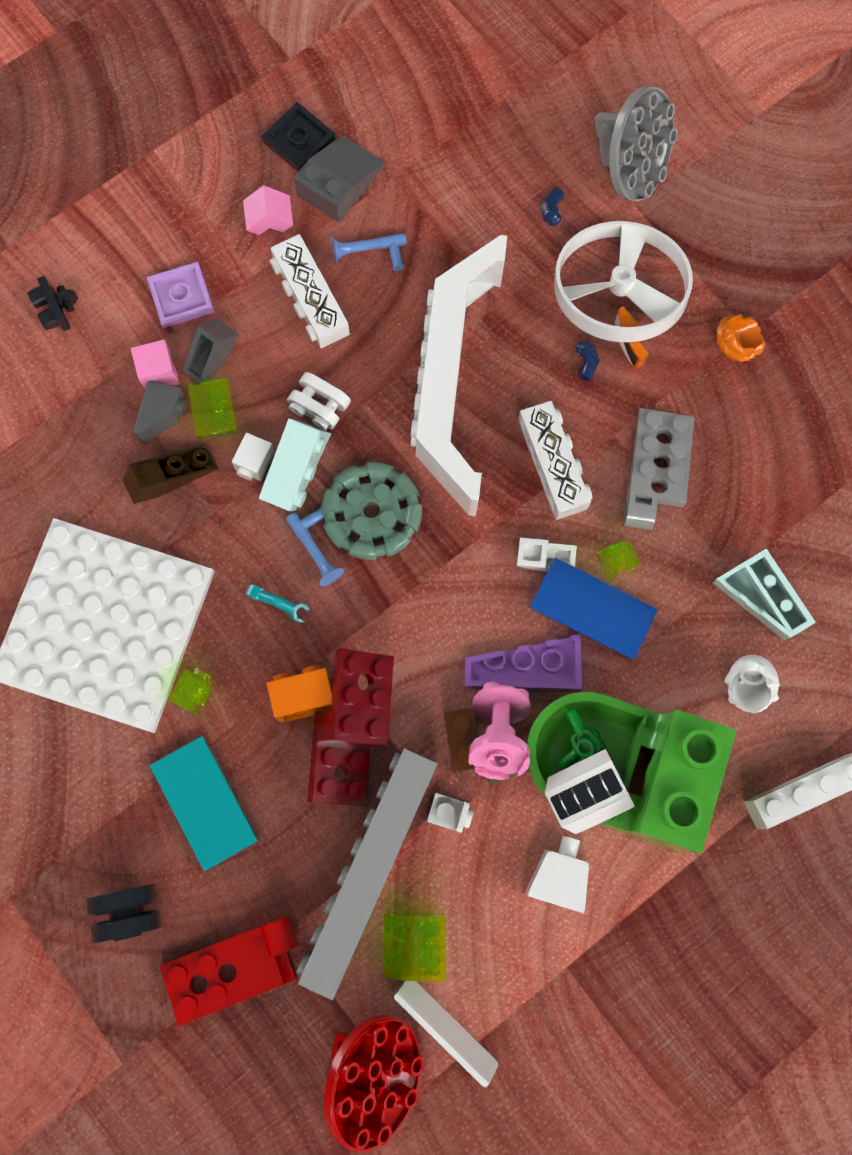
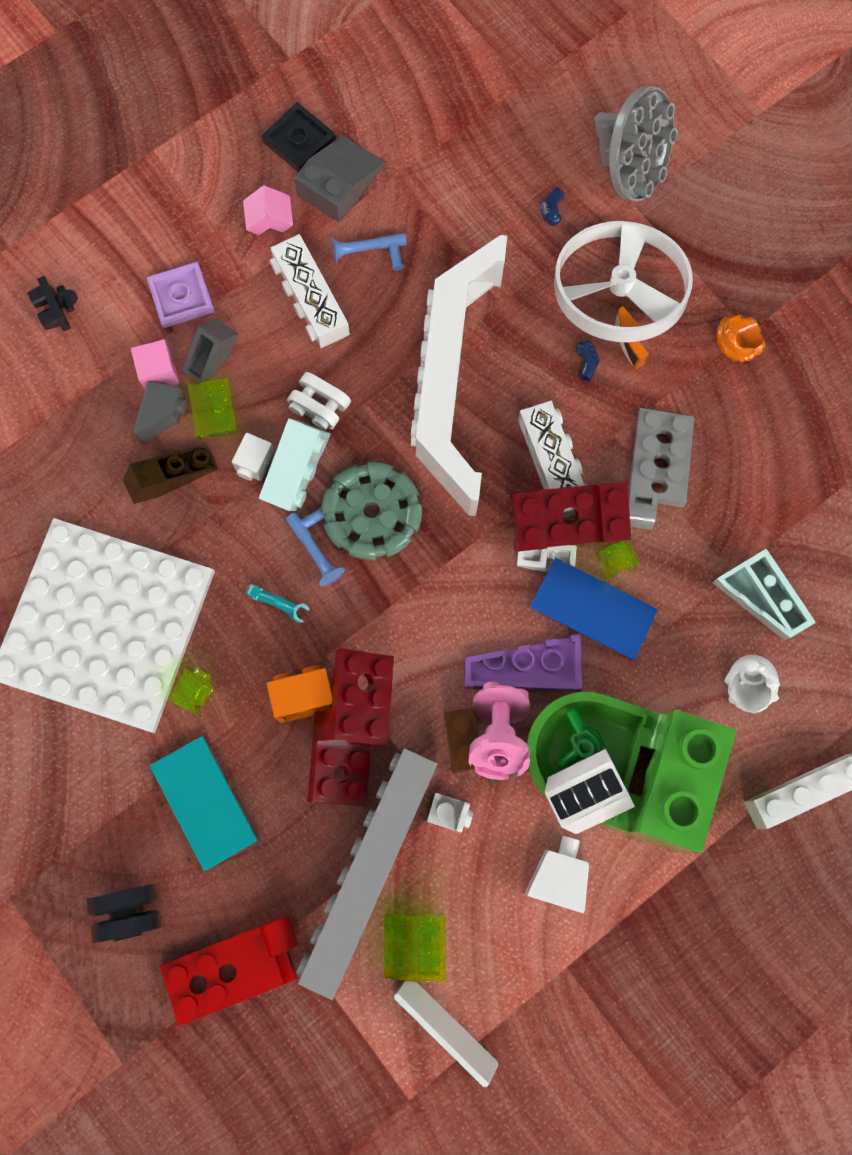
red bracket [324,1015,424,1152] -> none
none -> dark red piece [509,481,632,552]

